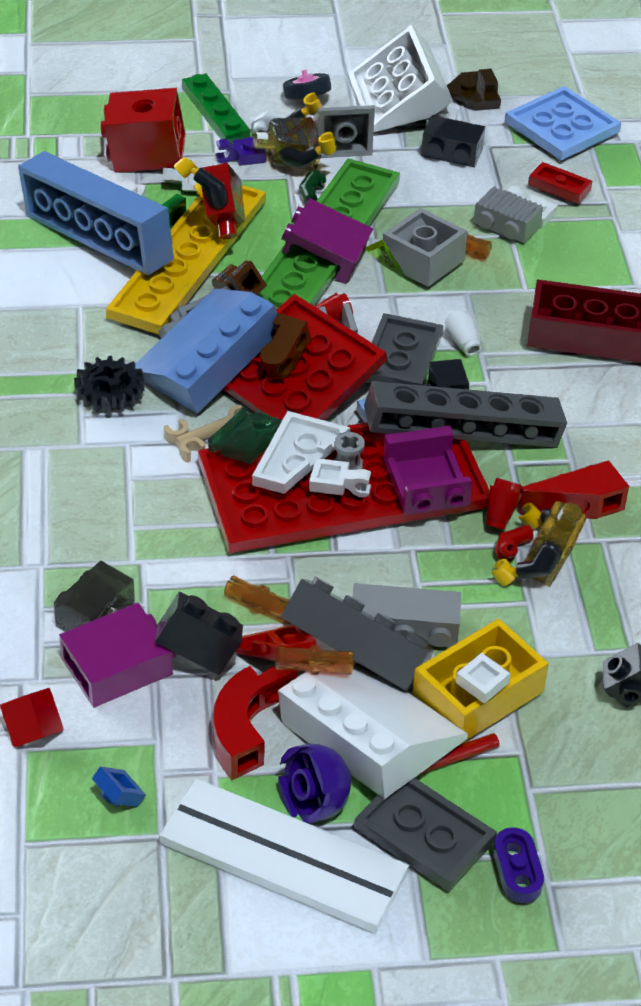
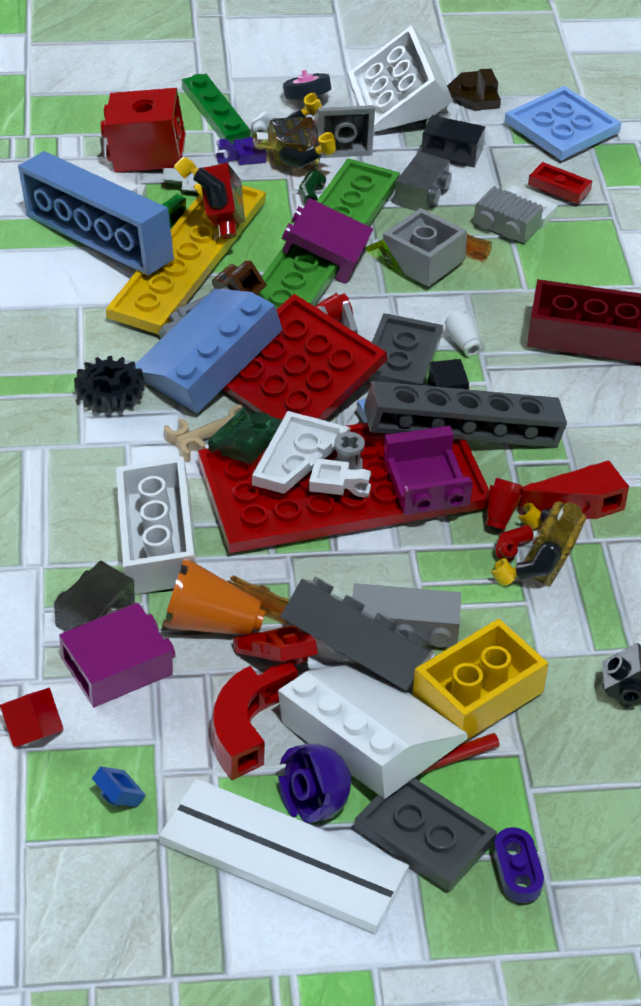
black brick [155,591,243,676] -> none
reddish brown leg [260,313,311,380] -> none
clear orange pin [275,645,354,675] -> none
white plate [455,653,511,704] -> none
none -> white brick [116,457,198,595]
none -> orange cone [162,558,266,635]
none -> flat silver brick [394,151,452,211]

